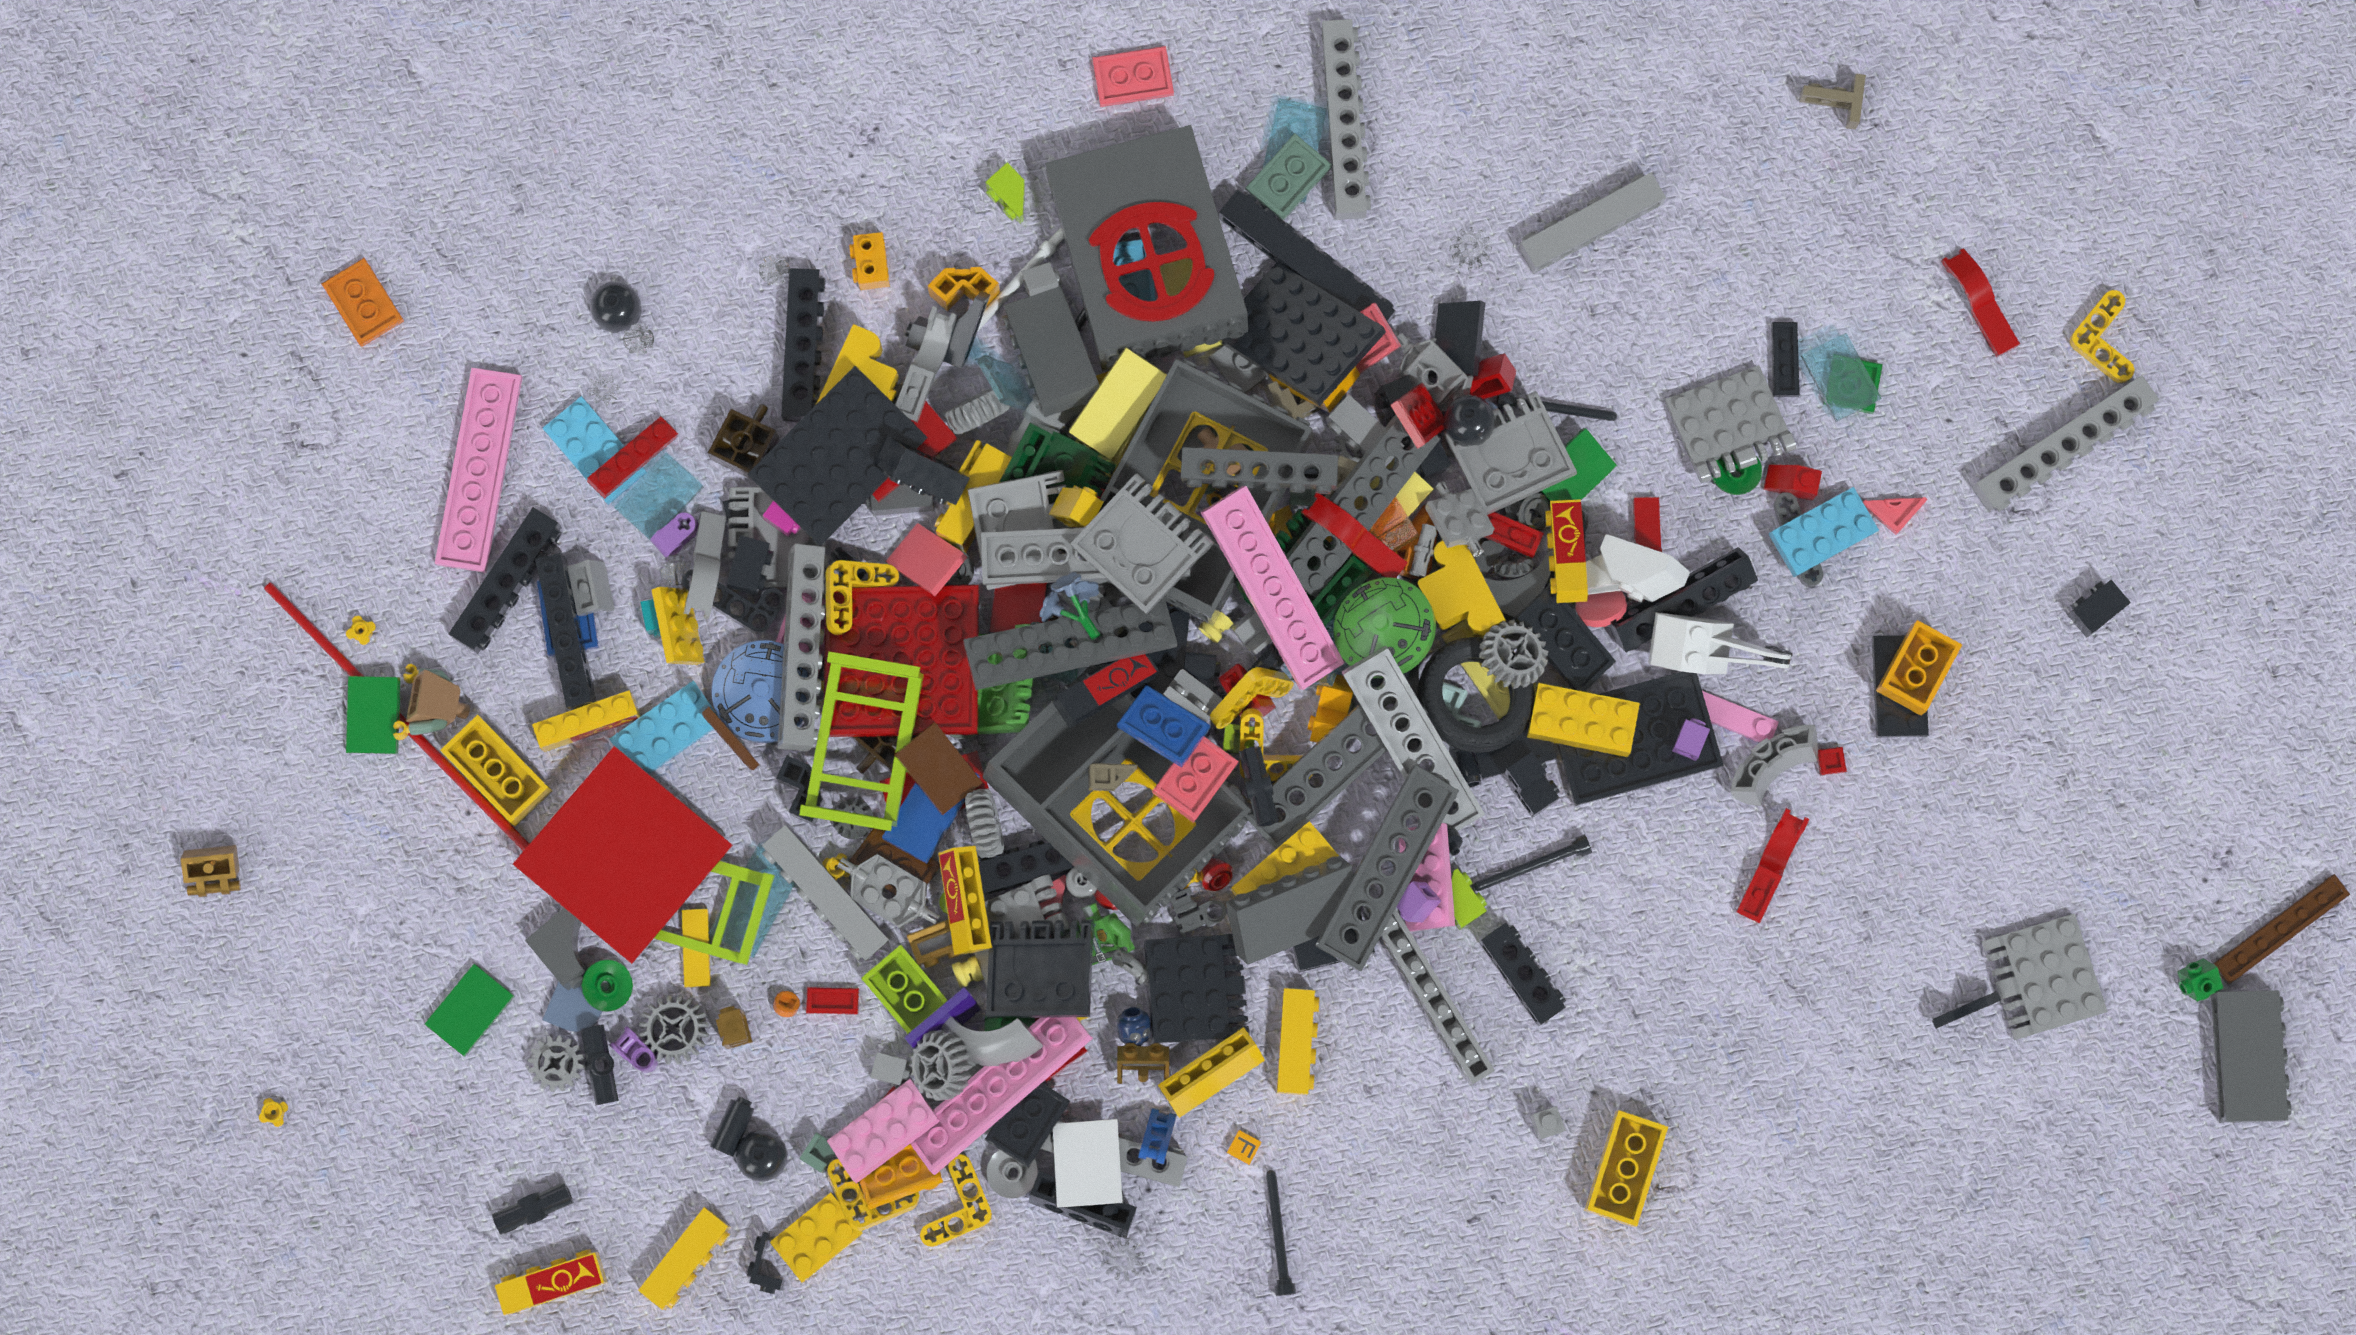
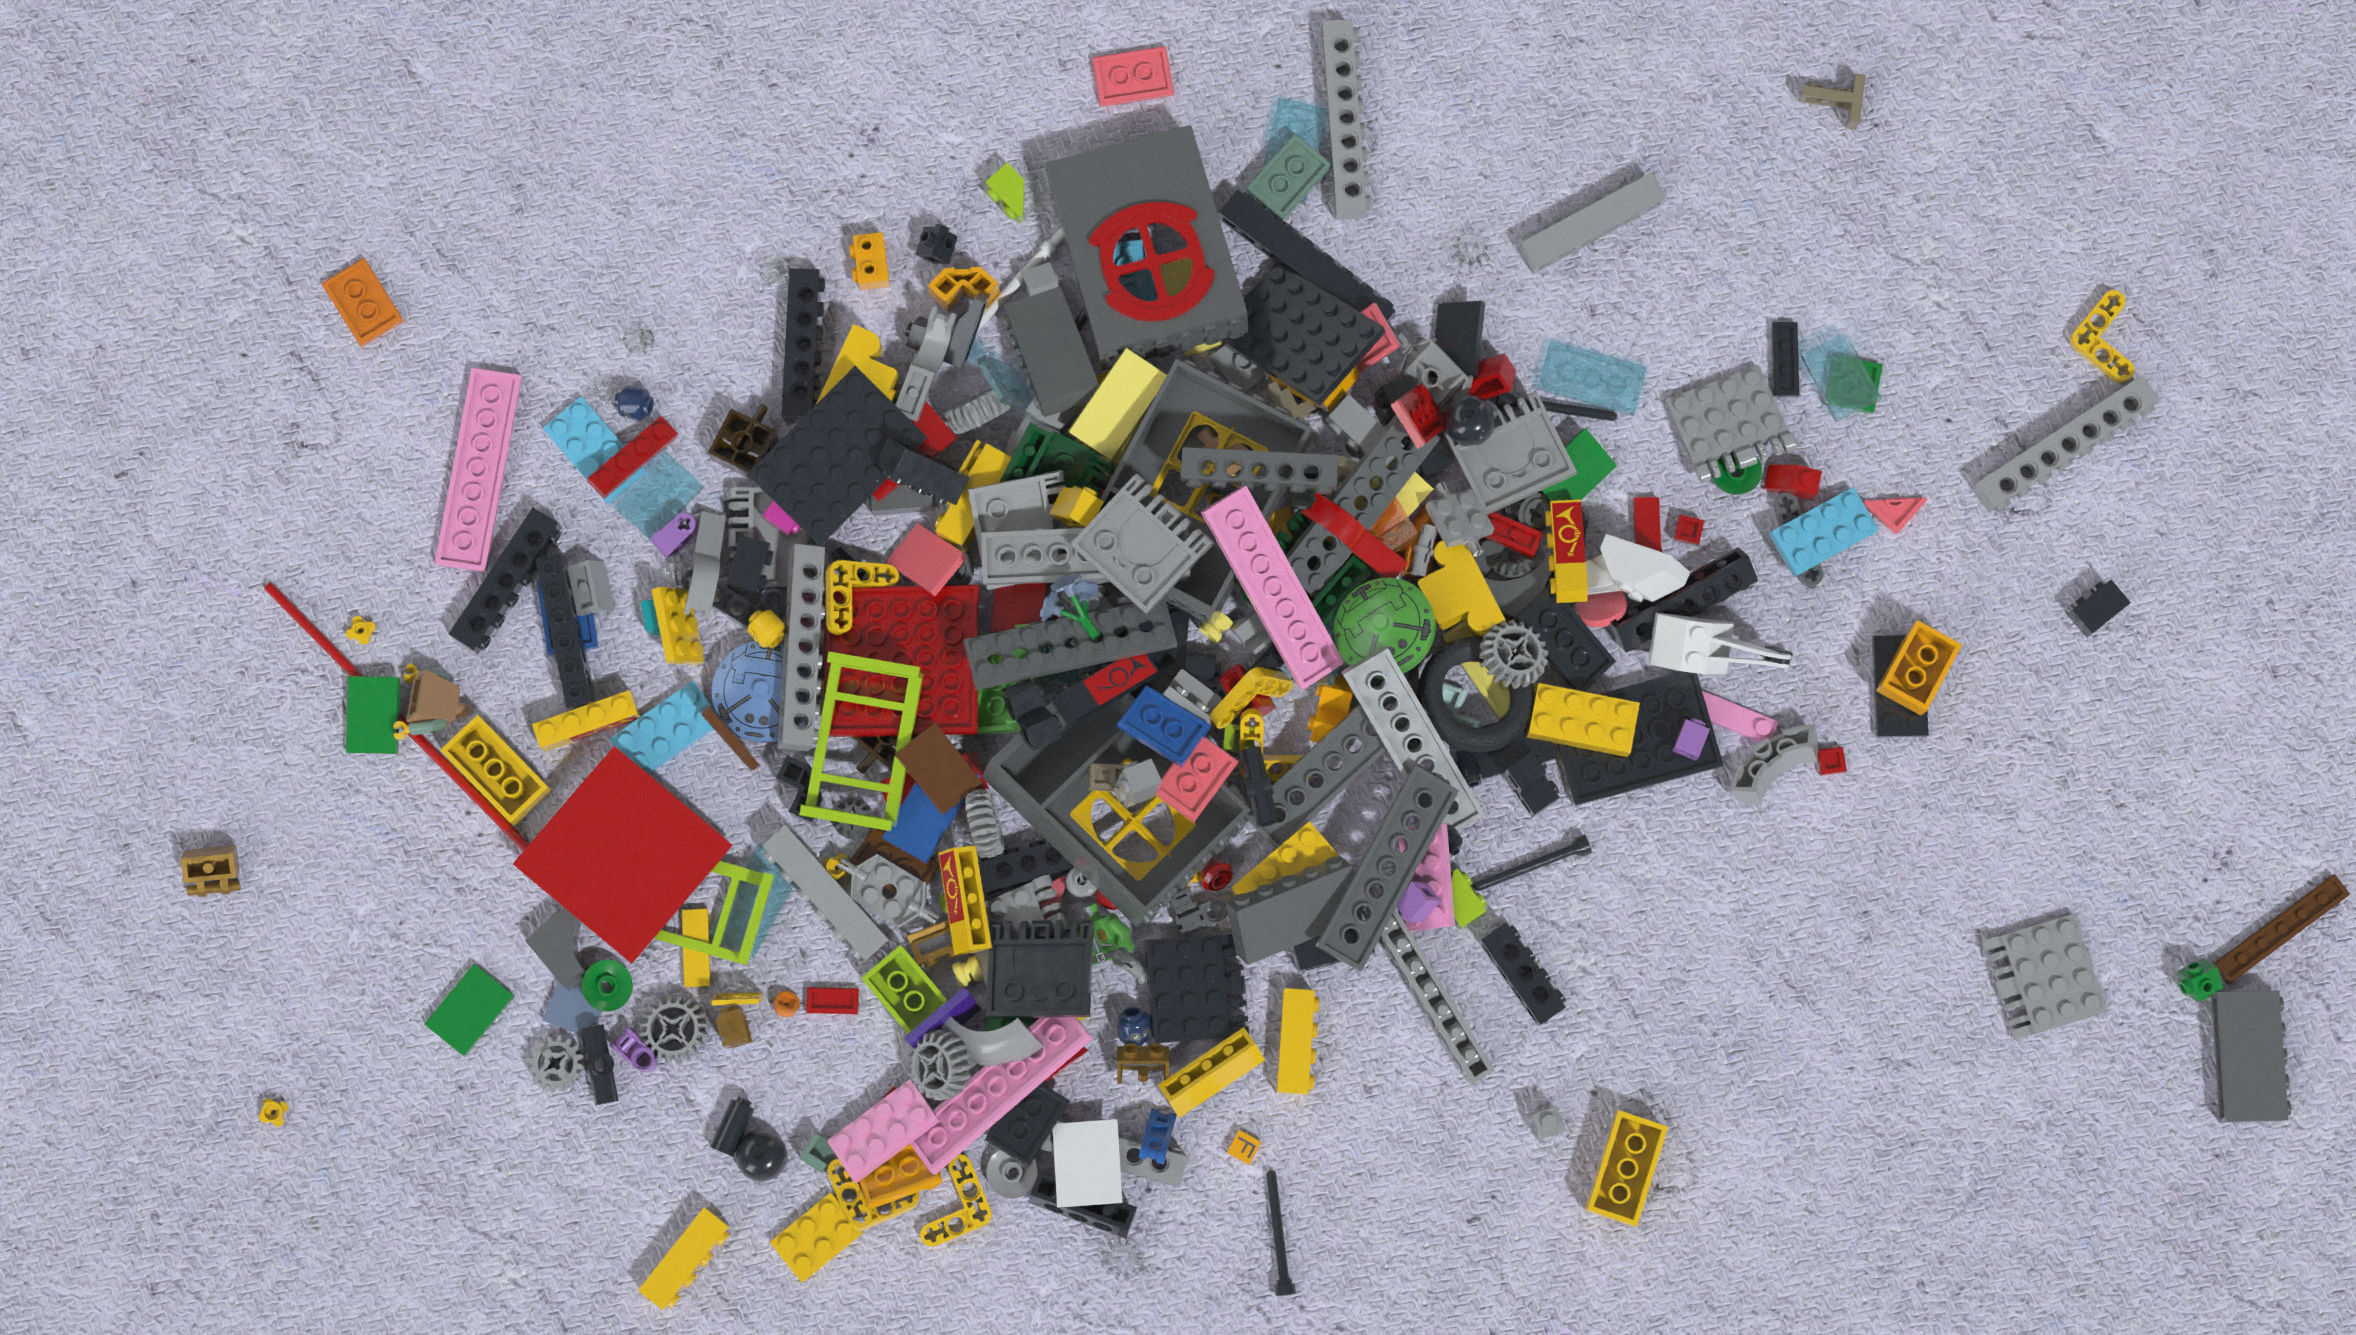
black piece [492,1182,574,1235] -> none
brick [495,1249,608,1315] -> none
black cylinder [591,281,642,333] -> none
black bracket [747,1231,785,1294] -> none
light grey brick [870,1052,912,1086] -> none
red piece [1736,808,1810,923] -> none
black tile [1932,991,2001,1029] -> none
red piece [1941,248,2020,358] -> none
none -> dark blue head [614,385,654,421]
none -> yellow window [712,992,763,1005]
none -> yellow head [748,610,786,648]
none -> black brick [915,224,958,264]
none -> black brick [1001,679,1062,751]
none -> light grey brick [1114,759,1162,808]
none -> clear light blue tile [1537,340,1647,416]
none -> red plate [1673,514,1705,546]

